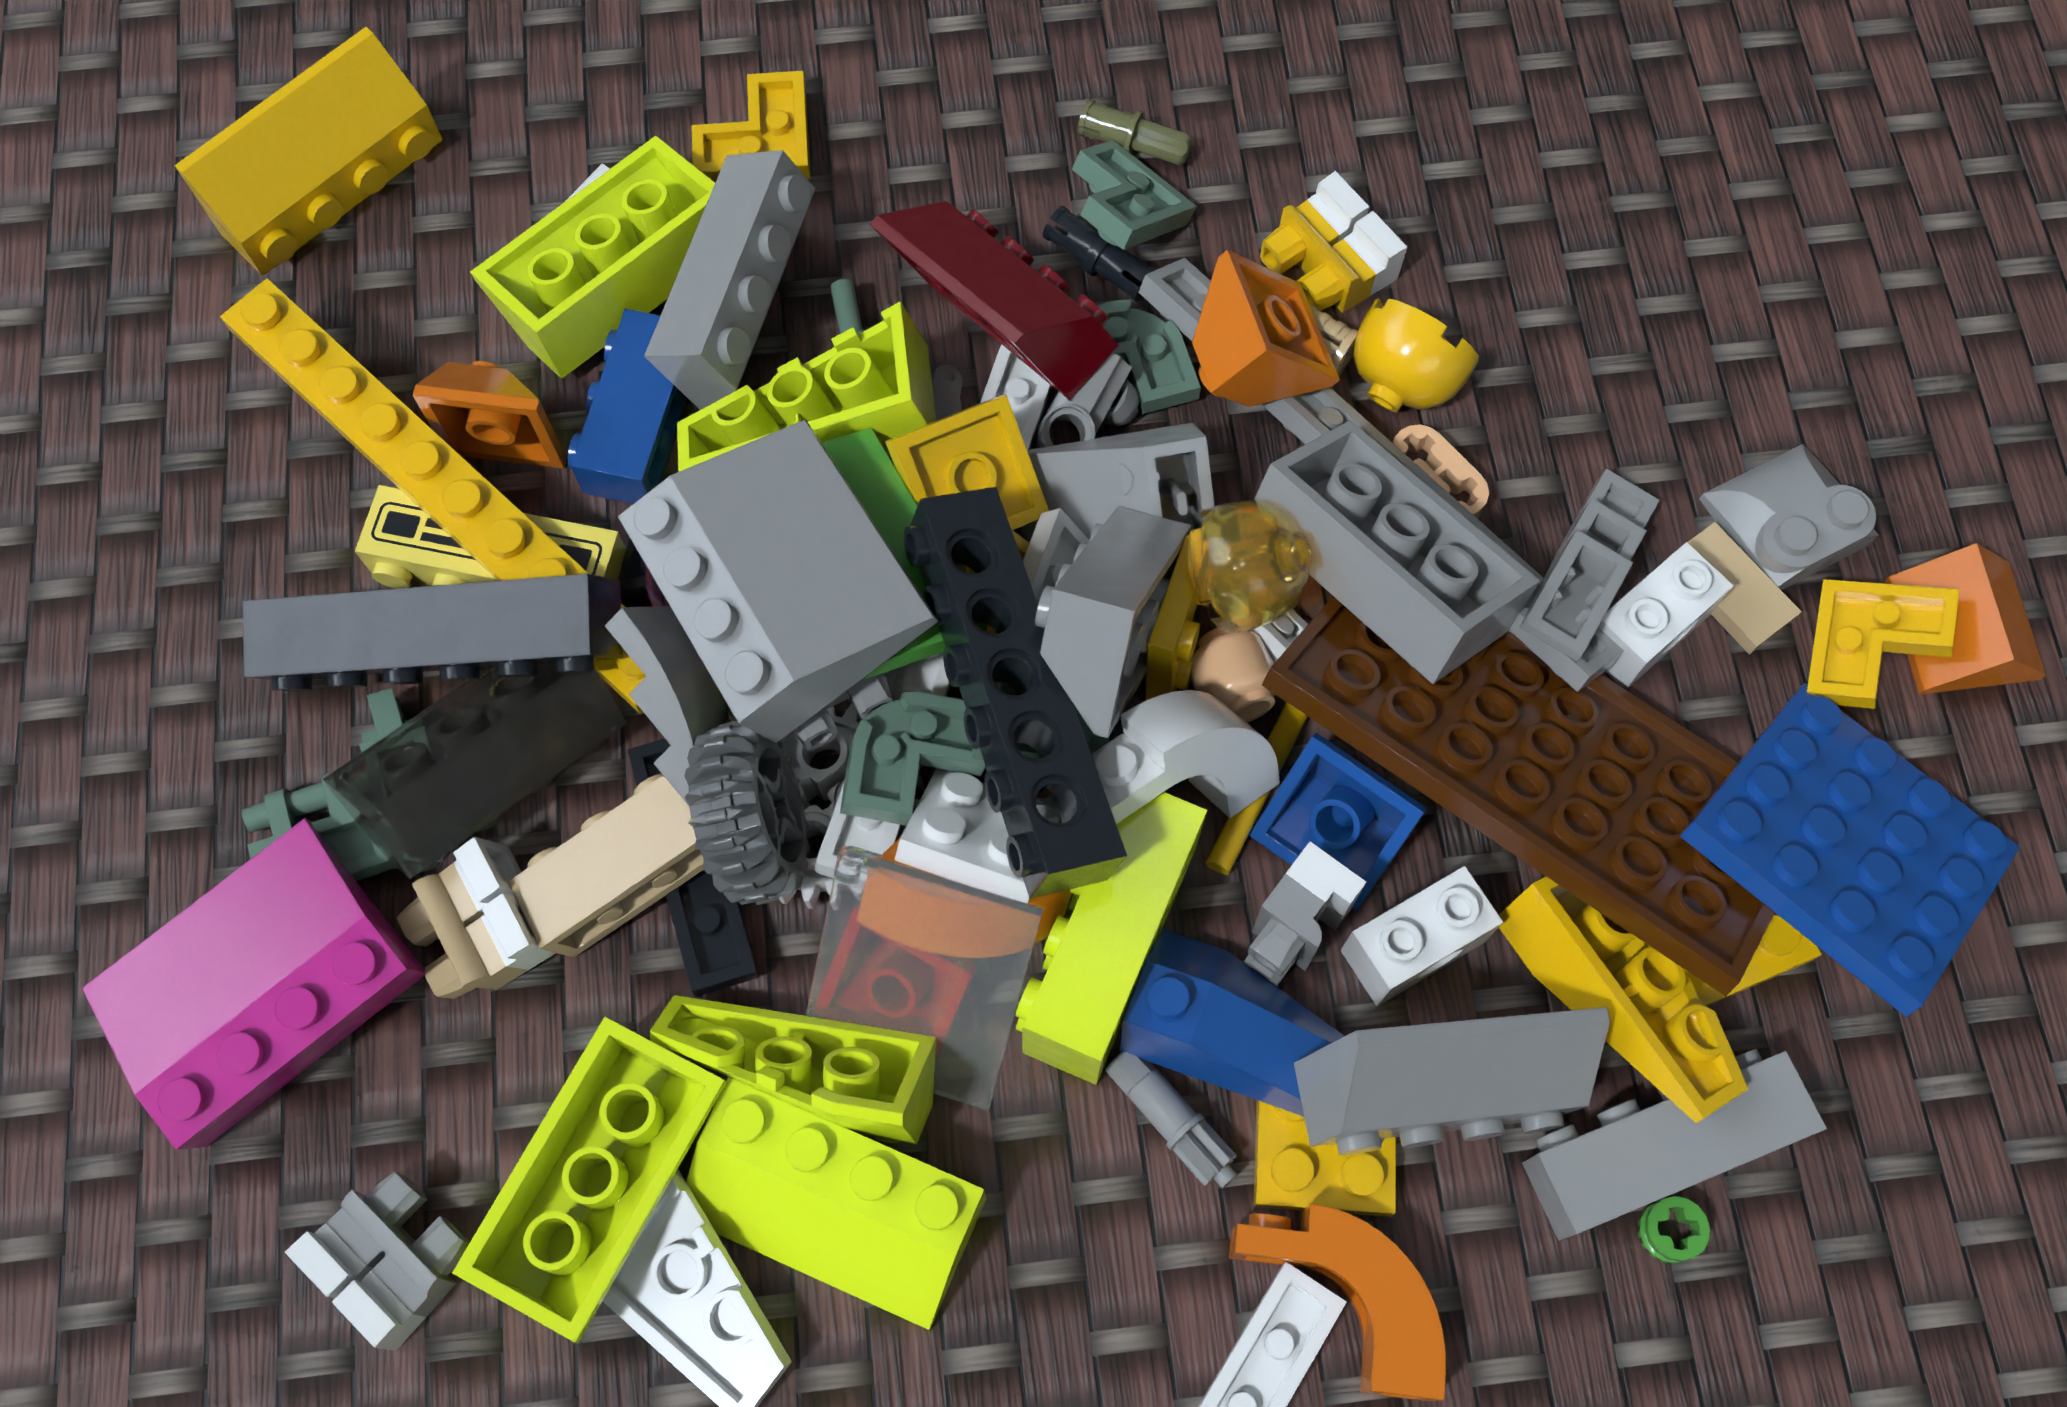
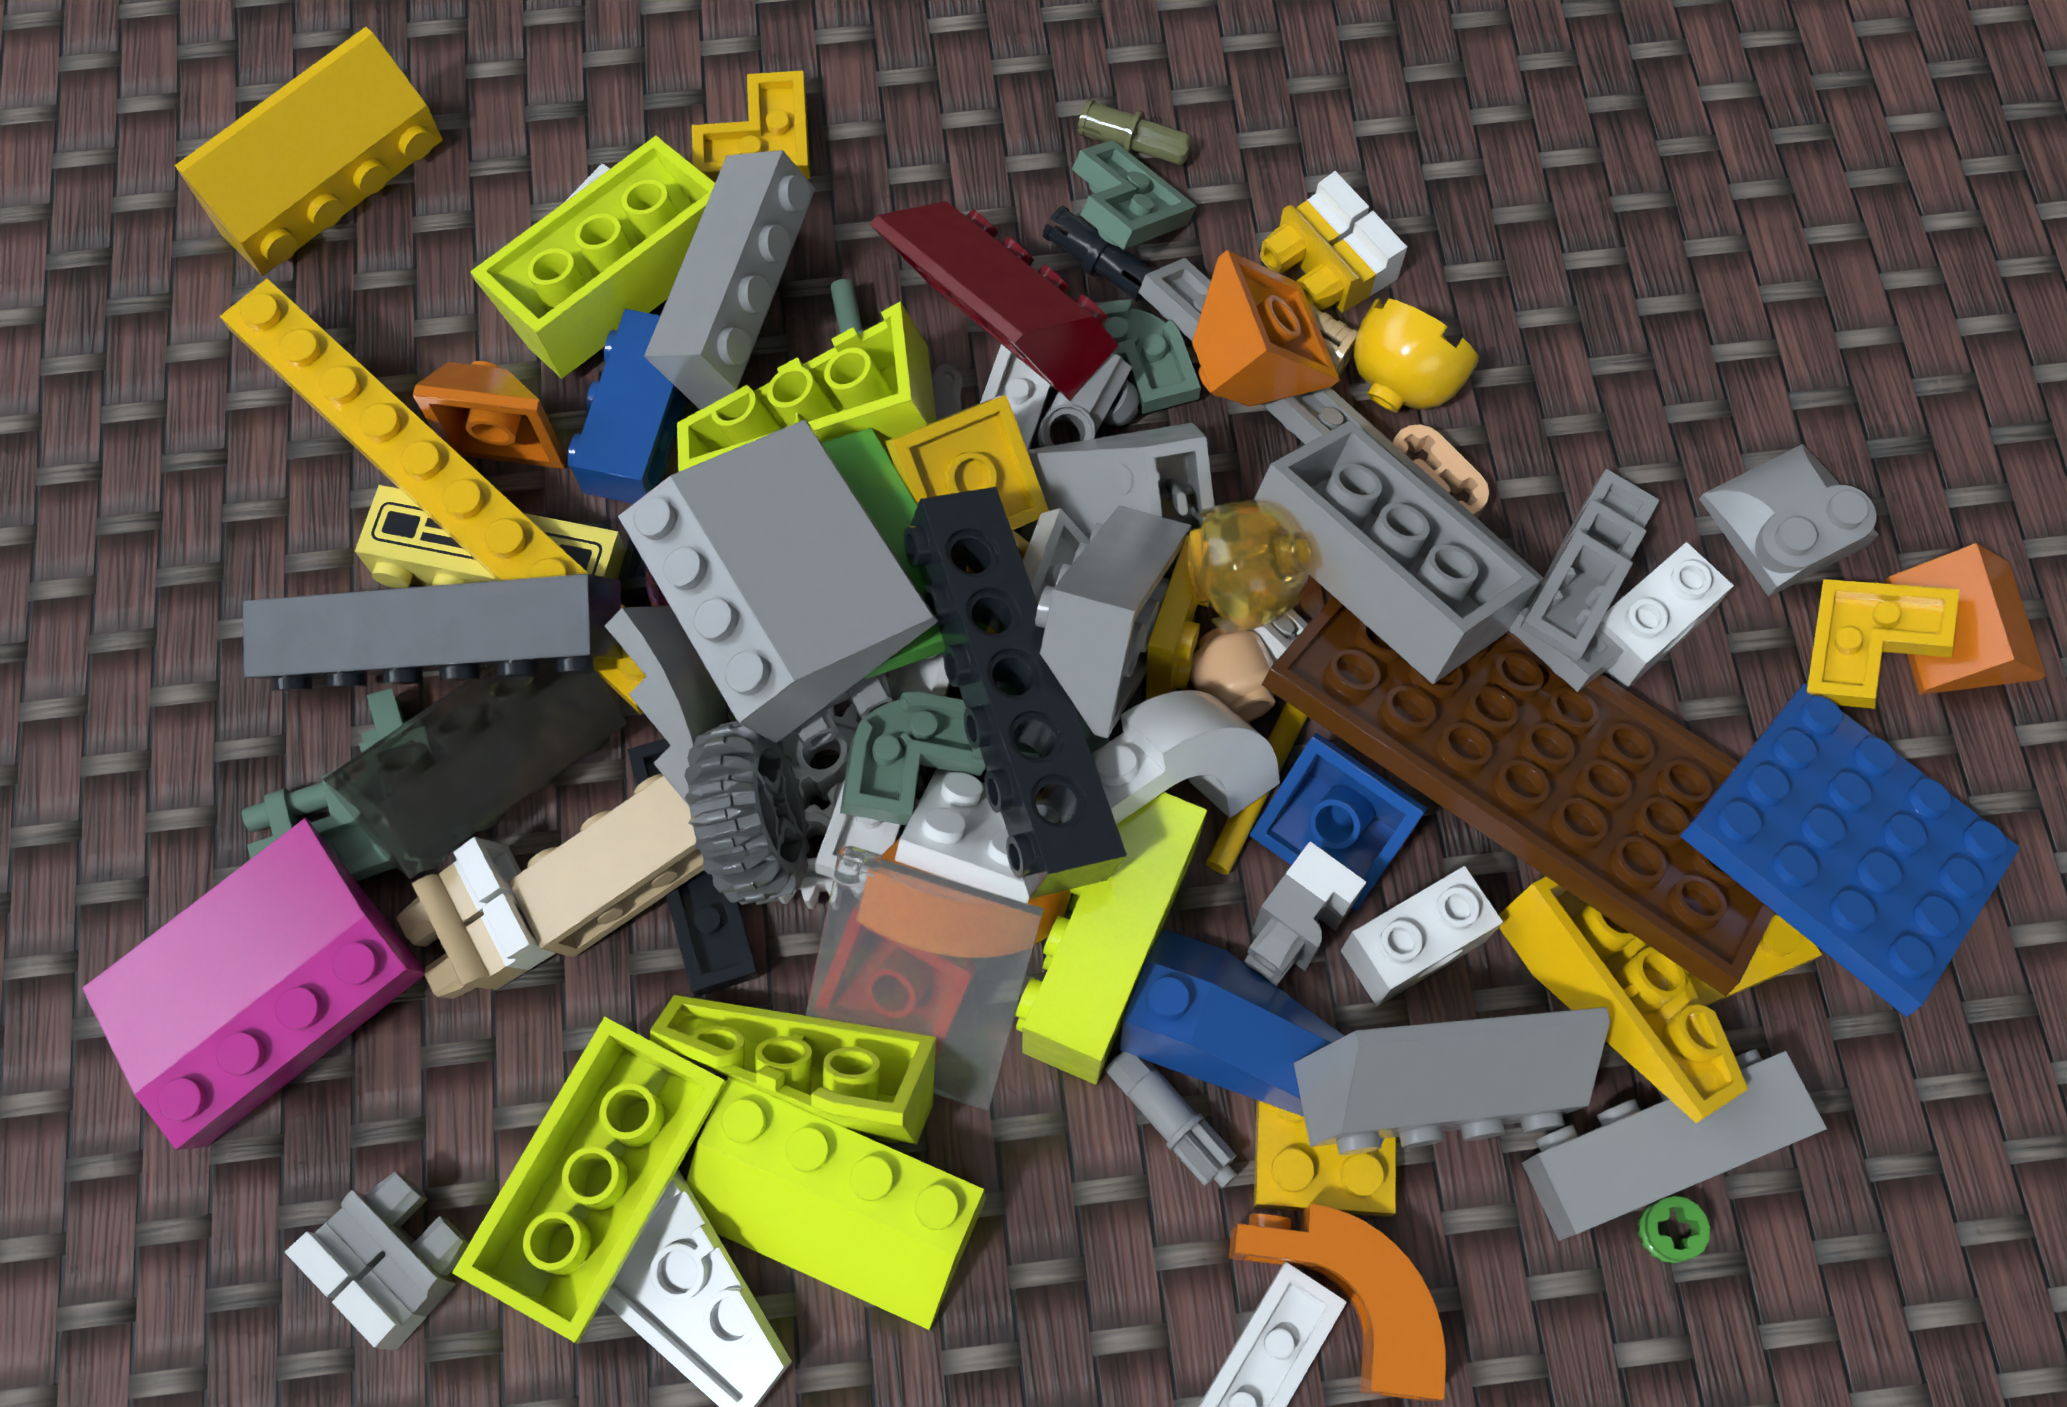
tan tile [1668,522,1802,655] -> none

